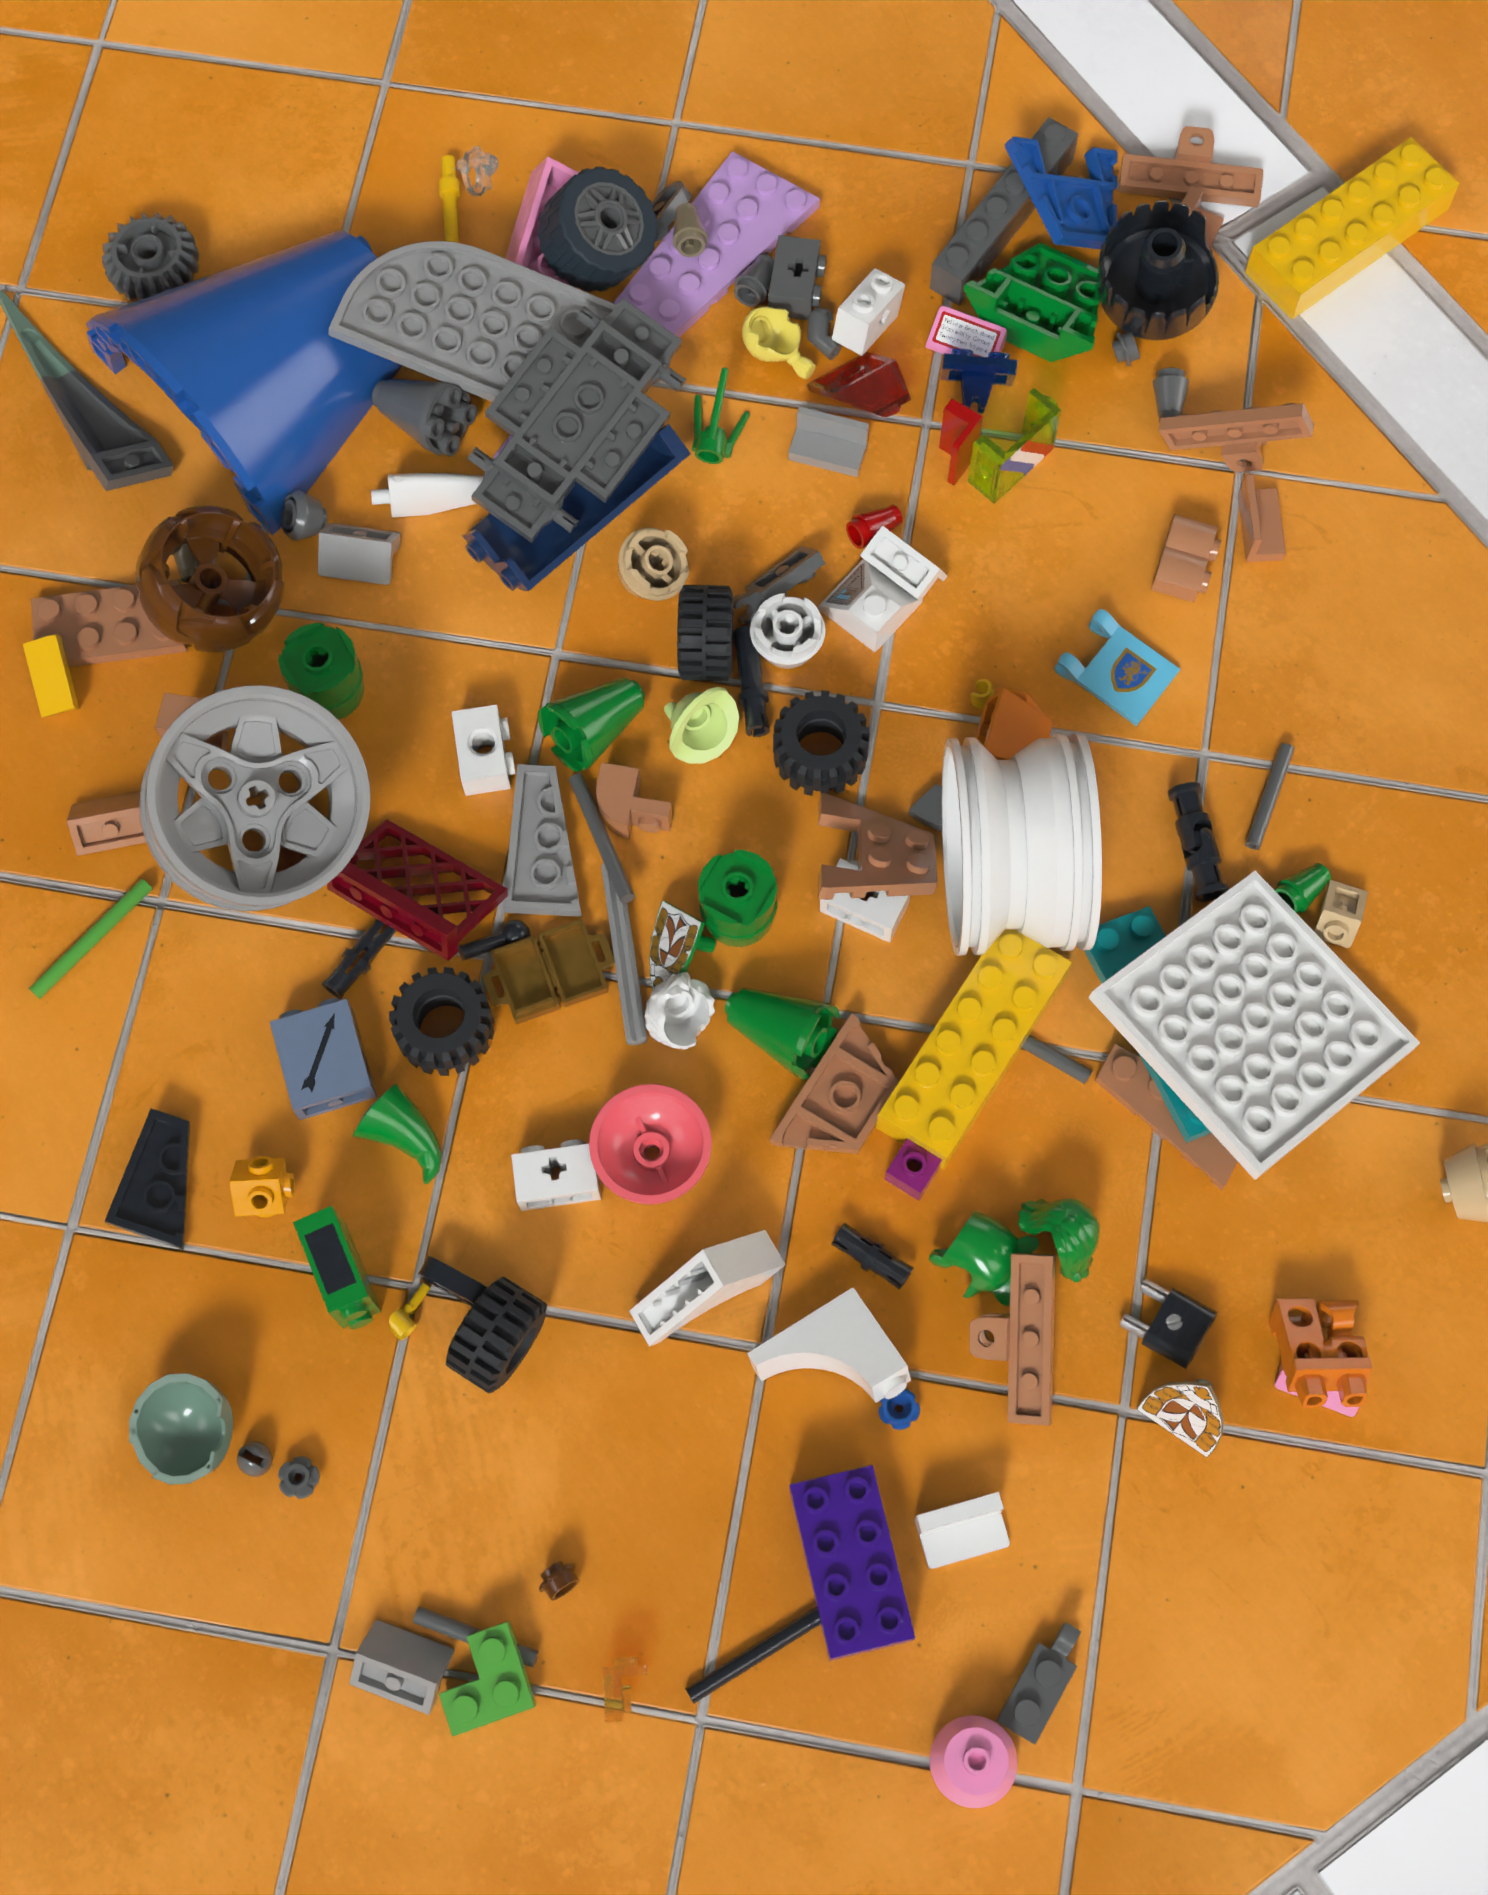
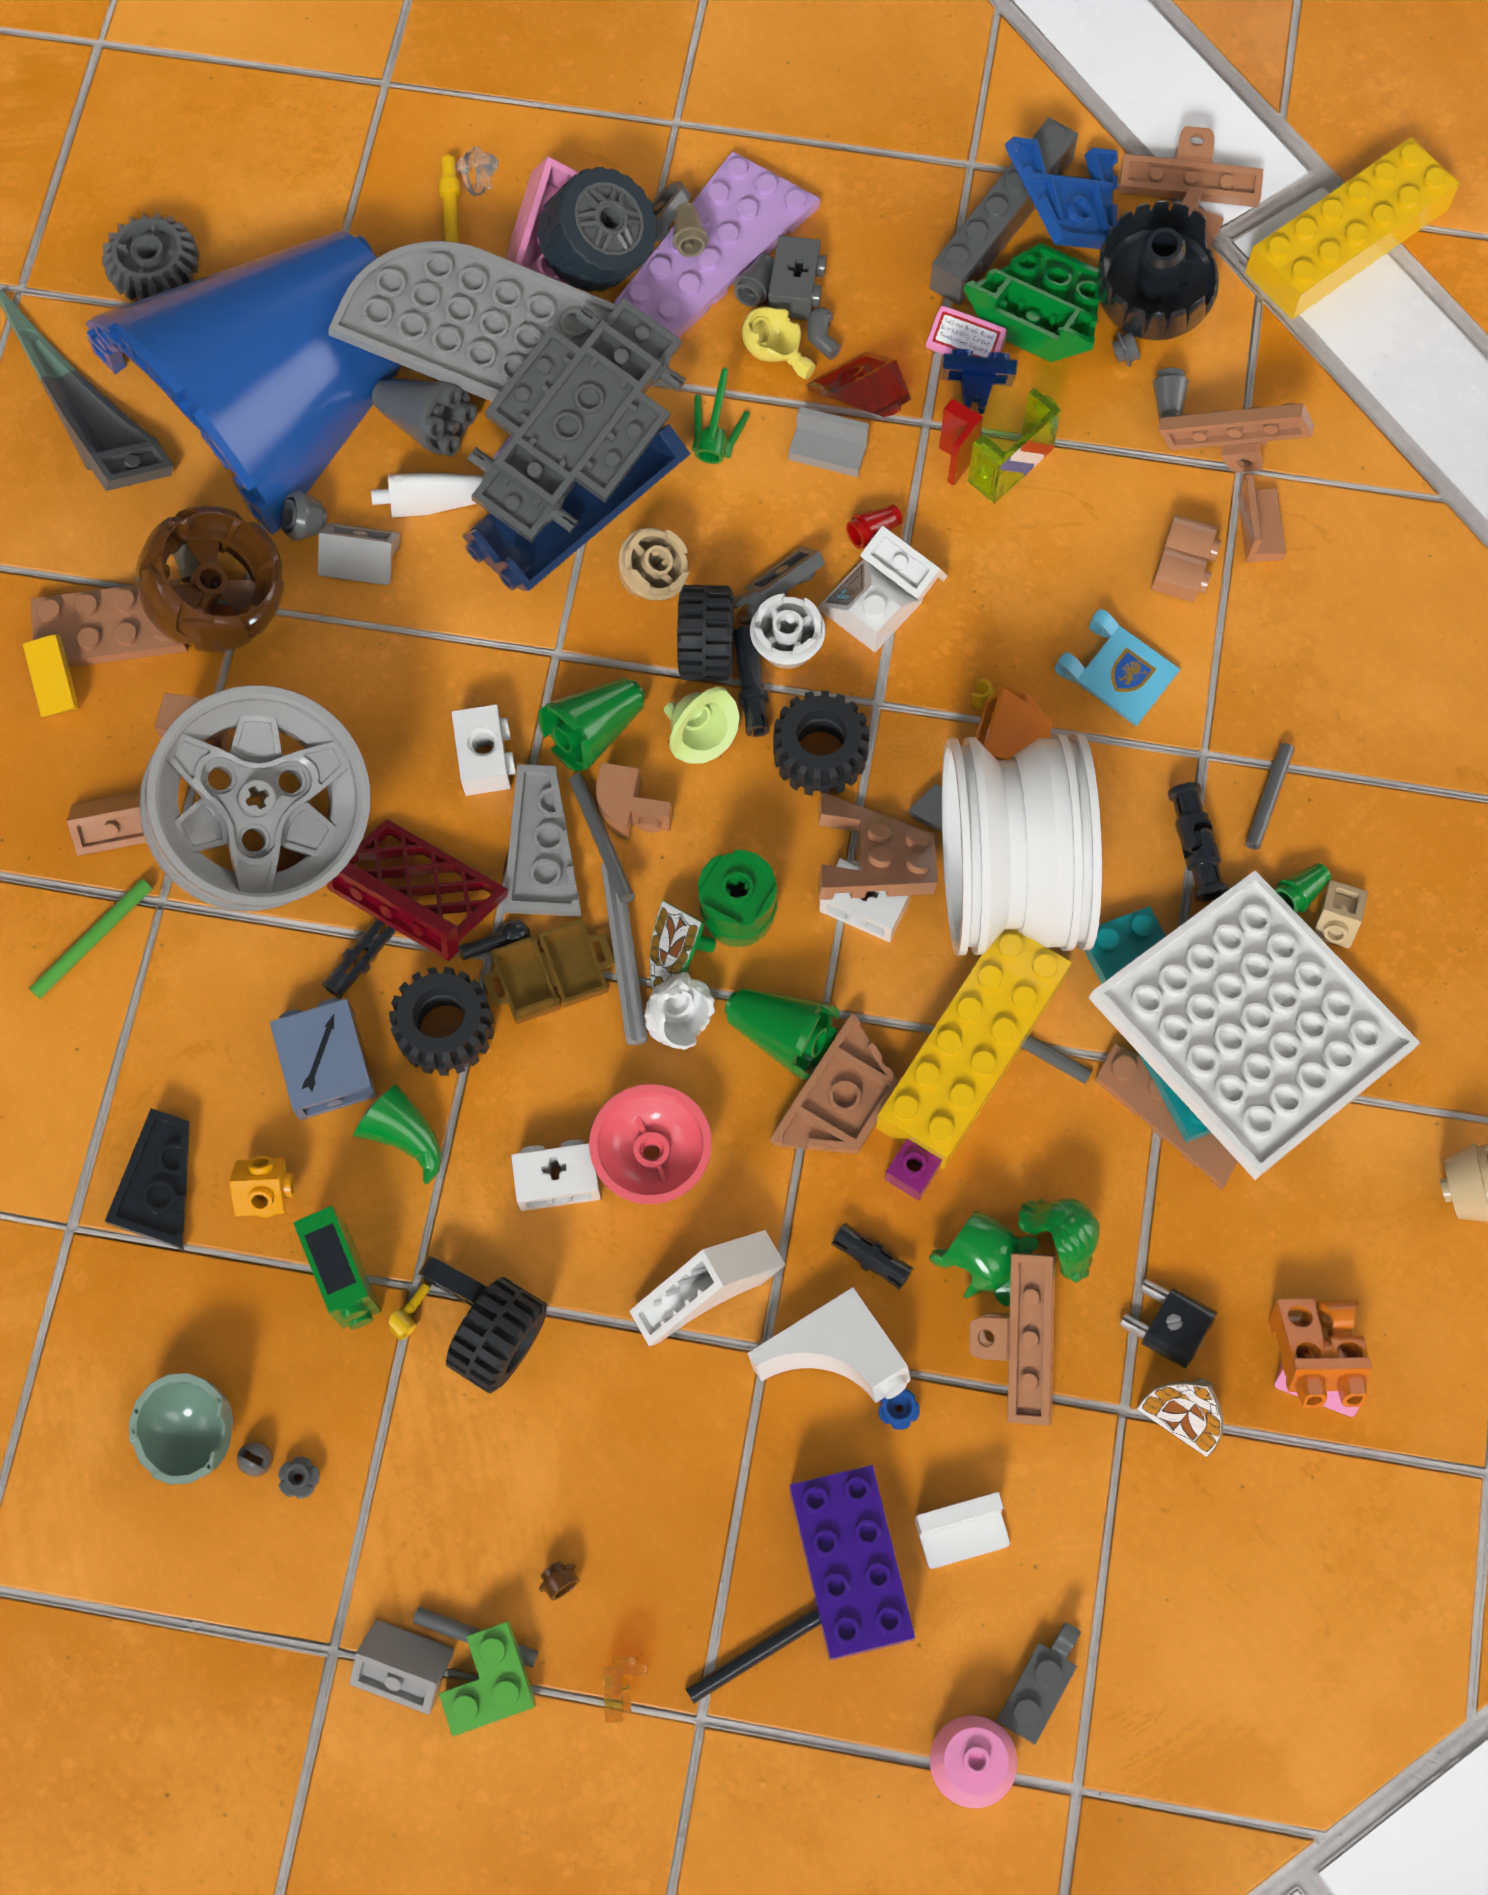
green piece [278,623,364,720] -> none
white brick [832,268,905,356] -> none

